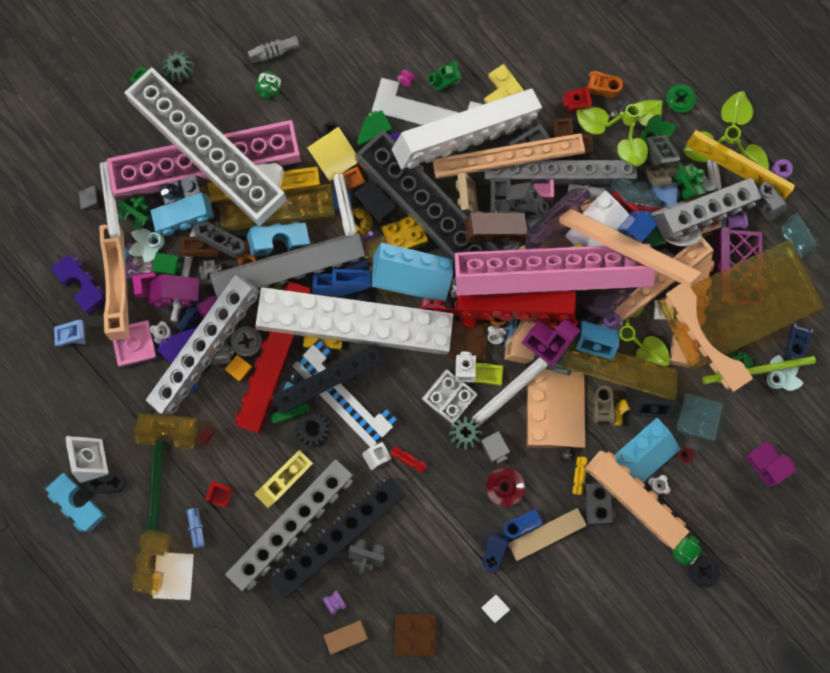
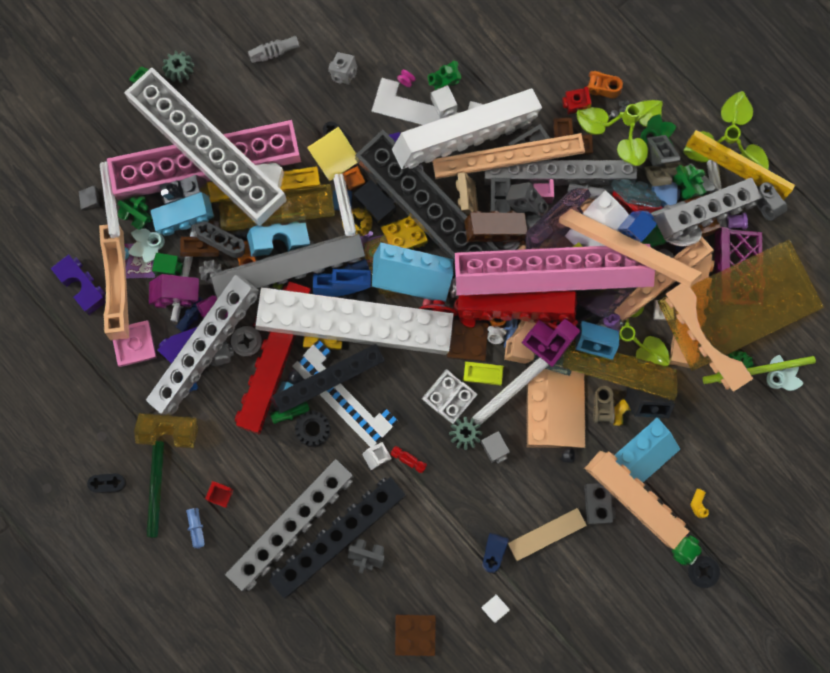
medium azure arch [46,473,106,533] -> none
light blue slope [54,320,86,346] -> none
white slope [65,436,109,483] -> none
clear yellow arch [131,529,172,595] -> none
dark pink panel [132,273,158,298] -> none
white plate [150,321,171,343] -> none
white sticker [153,552,194,600] -> none
clear red tile [196,425,216,447] -> none
light orange tile [225,355,252,382] -> none
green head [255,71,281,100] -> none
light yellow slope [255,450,313,508] -> none
medium lavender wheel [323,590,346,615] -> none
medium nougat tile [323,620,368,654] -> none
green slope [357,110,392,151] -> none
white brick [455,352,476,382] -> none
light yellow plate [484,64,524,104] -> none
dark red dish [486,467,525,507] -> none
blue piece [503,510,543,540] -> none
yellow axle [573,457,588,495] -> none
white plate [648,475,670,496] -> none
green gear [666,84,696,114] -> none
clear light blue plate [675,393,724,441] -> none
dark red hinge [678,447,694,463] -> none
magenta brick [744,441,796,488] -> none
medium lavender wheel [771,159,793,180] -> none
clear light blue plate [782,212,817,258] -> none
dark blue piece [785,322,813,360] -> none
none -> light grey brick [329,52,357,84]
none -> white brick [431,85,457,118]
none -> yellow arm [691,489,709,518]

